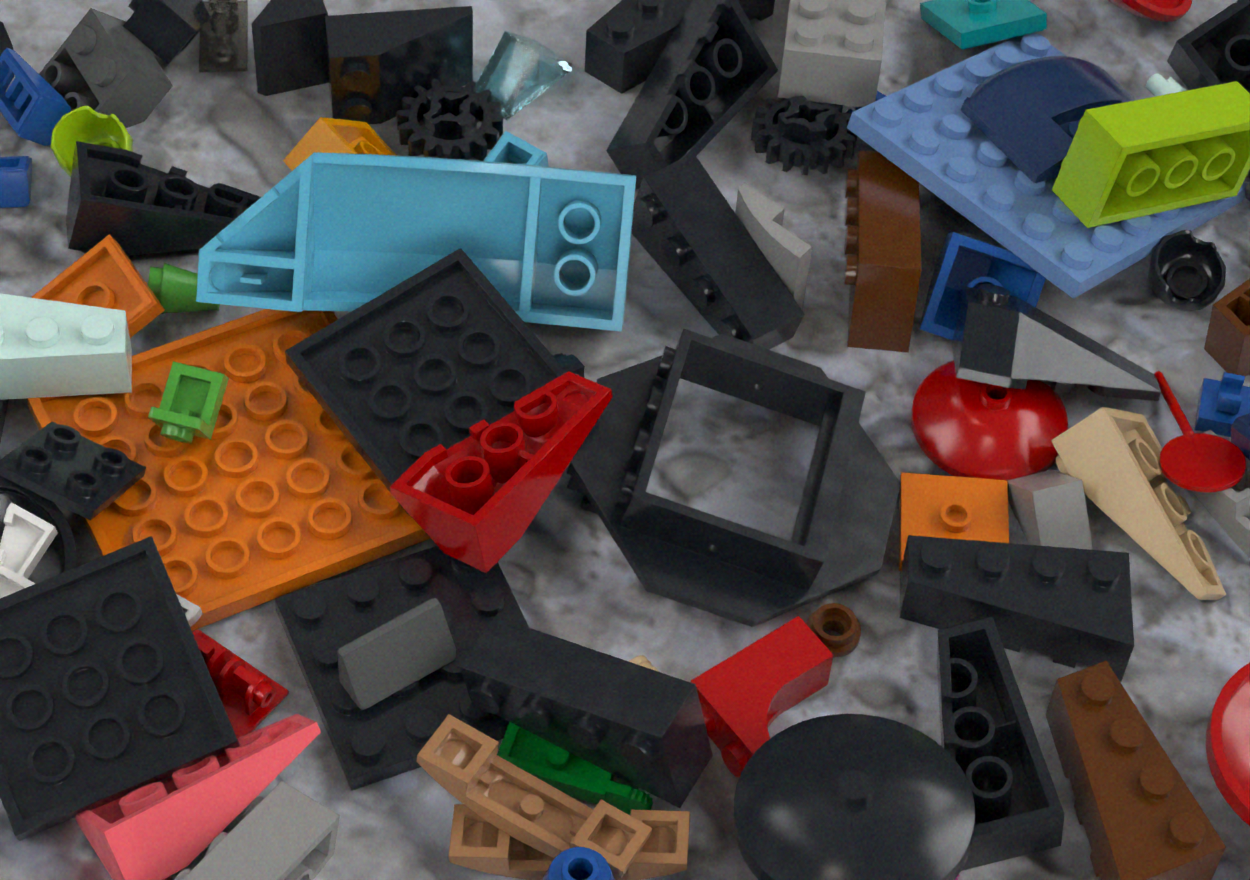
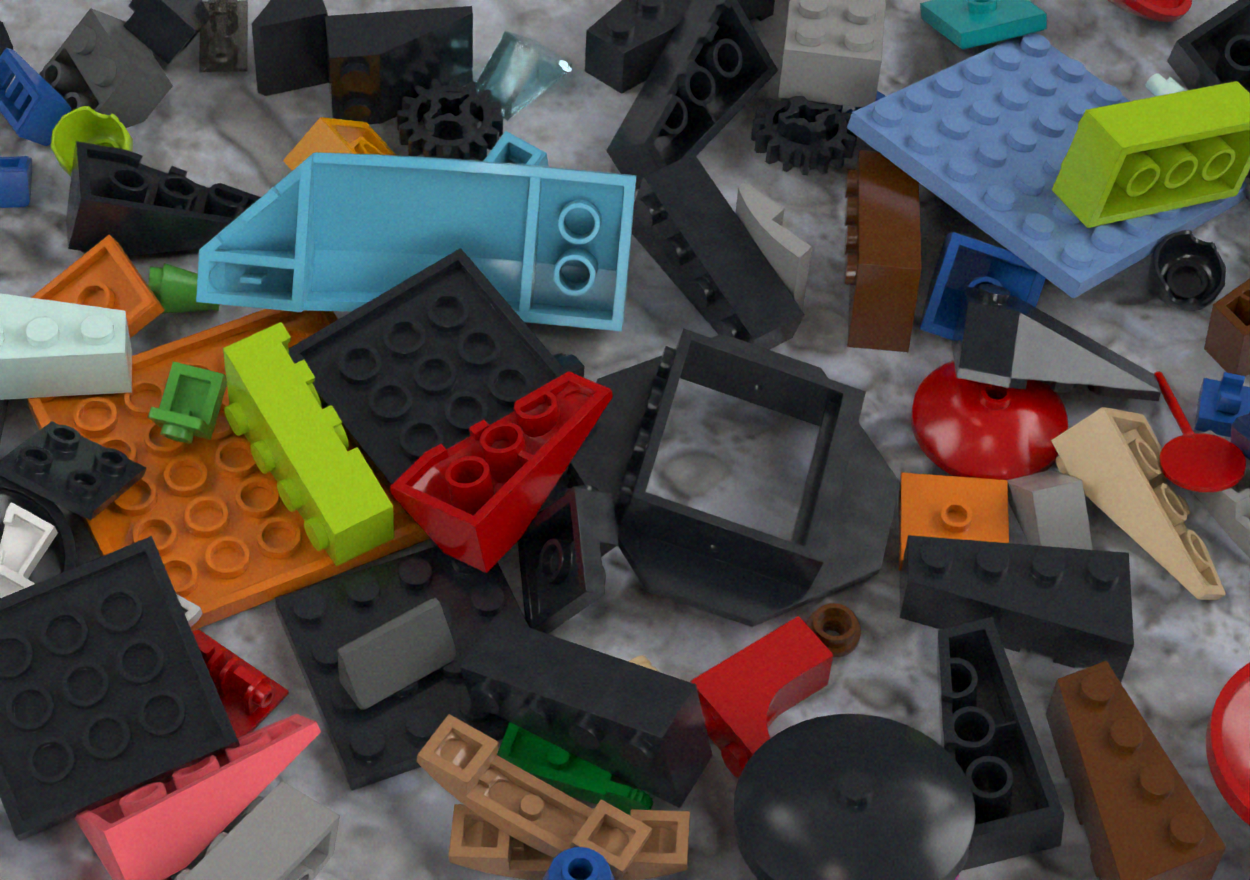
dark blue slope [961,56,1136,183] -> none
none -> lime wedge [223,322,394,566]
none -> black plate [517,485,619,634]

